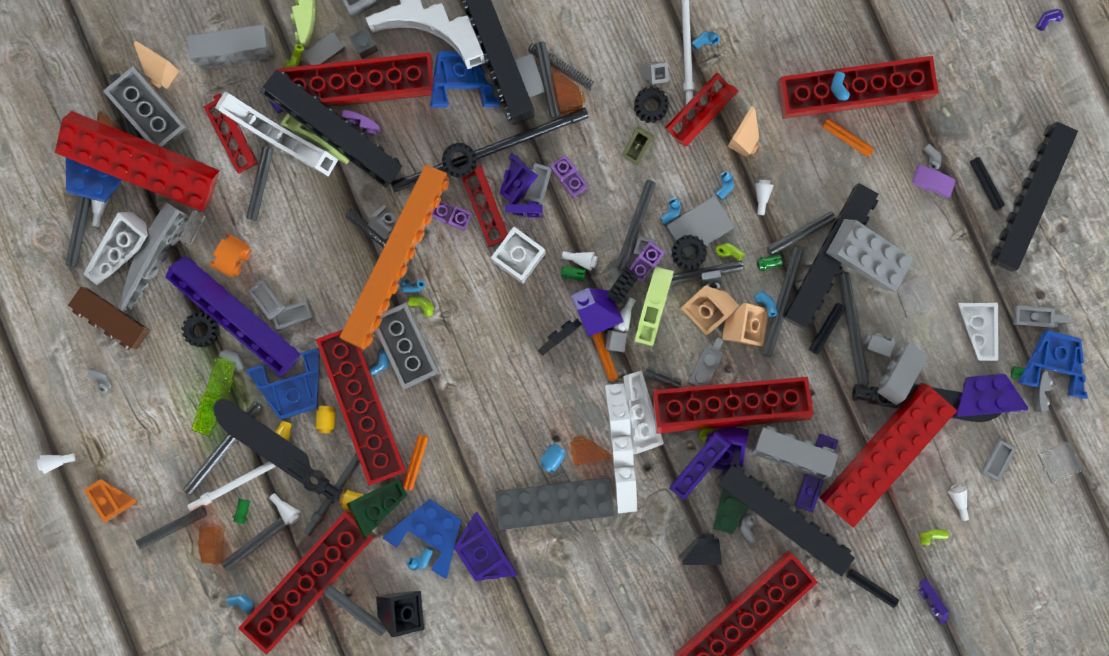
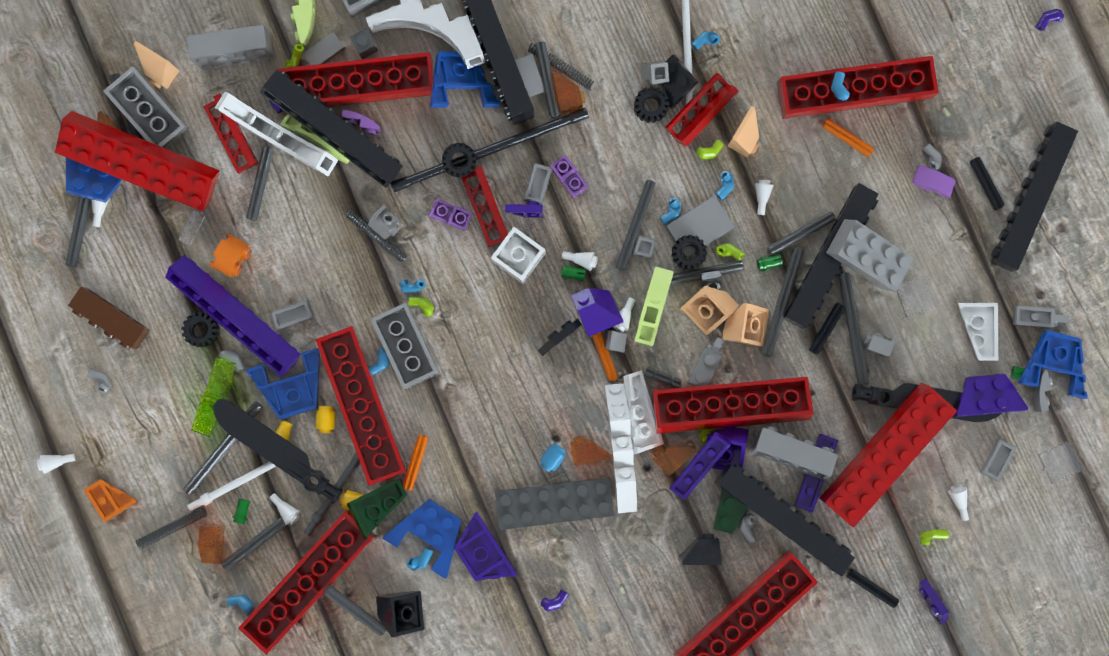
white wedge [83,212,148,285] -> none
light grey wedge [119,202,191,313] -> none
light grey tile [247,279,285,320] -> none
orange brick [340,164,449,350] -> none
dark purple wing [500,153,538,204] -> none
black tyre [607,267,639,304] -> none
olive slope [621,126,654,165] -> none
medium lavender slope [629,241,665,283] -> none
dark azure arm [754,291,777,317] -> none
light grey brick [877,343,928,405] -> none
none -> dark purple arm [541,589,569,611]
none -> clear orange slope [652,446,697,476]
none -> black wing [663,54,698,108]
none -> lime arm [696,140,724,160]

